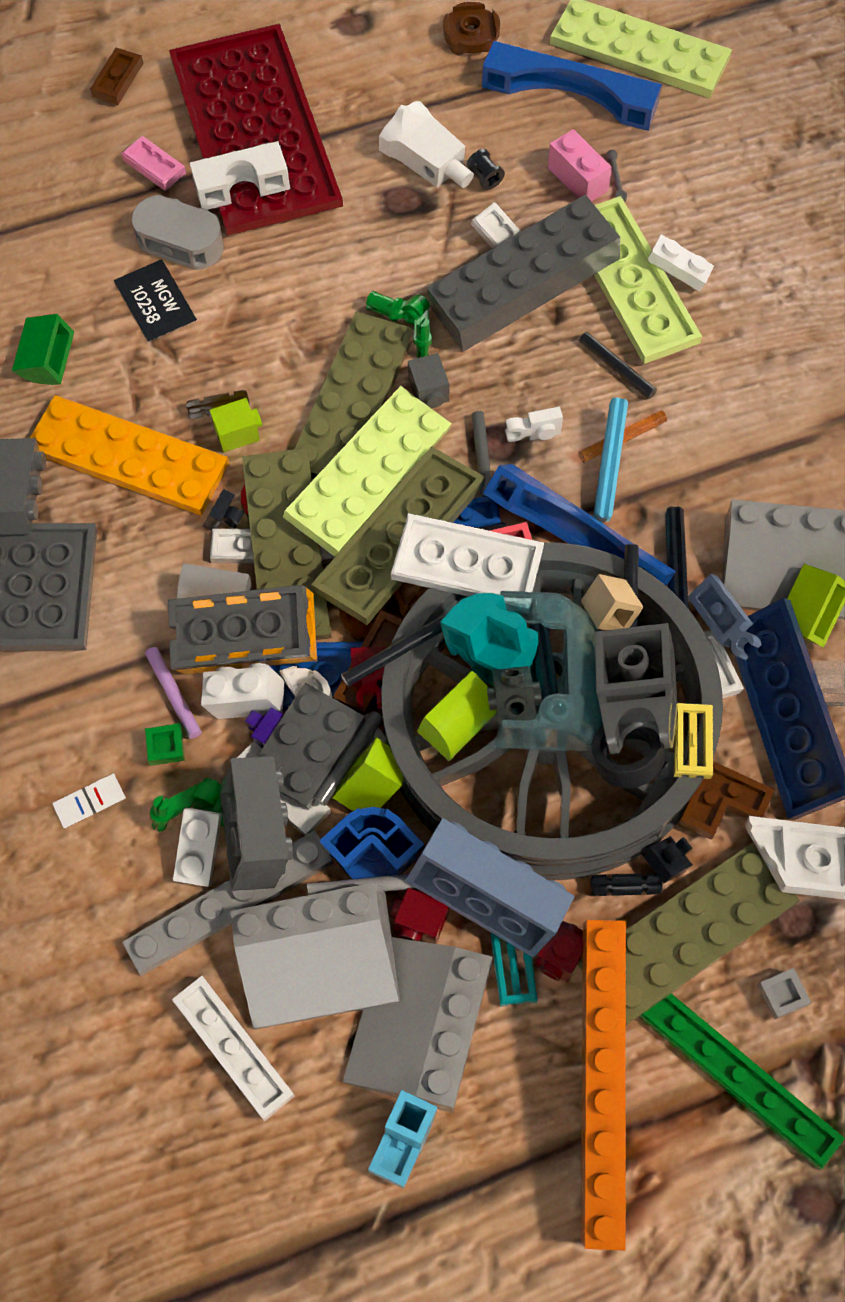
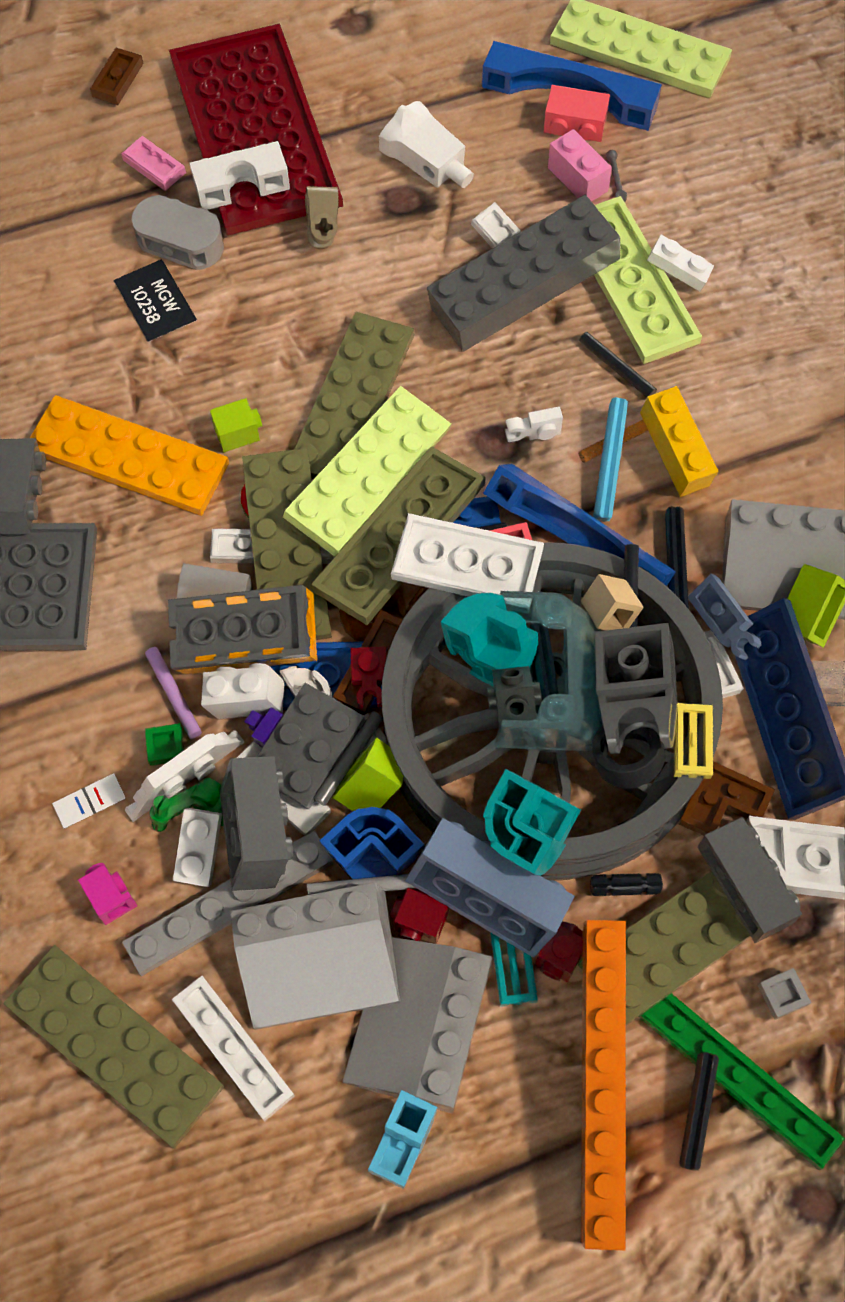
green brick [12,313,74,385] -> none
dark brown axle [186,390,250,419] -> none
black tile [203,488,244,531] -> none
black bar [341,612,449,687] -> none
green pin [366,291,432,358] -> none
dark grey brick [408,353,450,408] -> none
lime brick [417,671,497,761] -> none
reddish brown plate [443,2,500,55] -> none
black bush [466,149,505,190] -> none
dark grey bar [471,411,491,497] -> none
black tile [642,836,693,884] -> none
none -> olive plate [3,945,225,1149]
none -> dark pink brick [78,863,138,925]
none -> white wing [125,730,244,822]
none -> dark tan piece [305,186,338,249]
none -> teal brick [483,769,581,876]
none -> coral brick [544,85,610,142]
none -> yellow brick [640,386,719,497]
none -> black axle [679,1052,719,1171]
none -> dark grey brick [698,817,802,943]

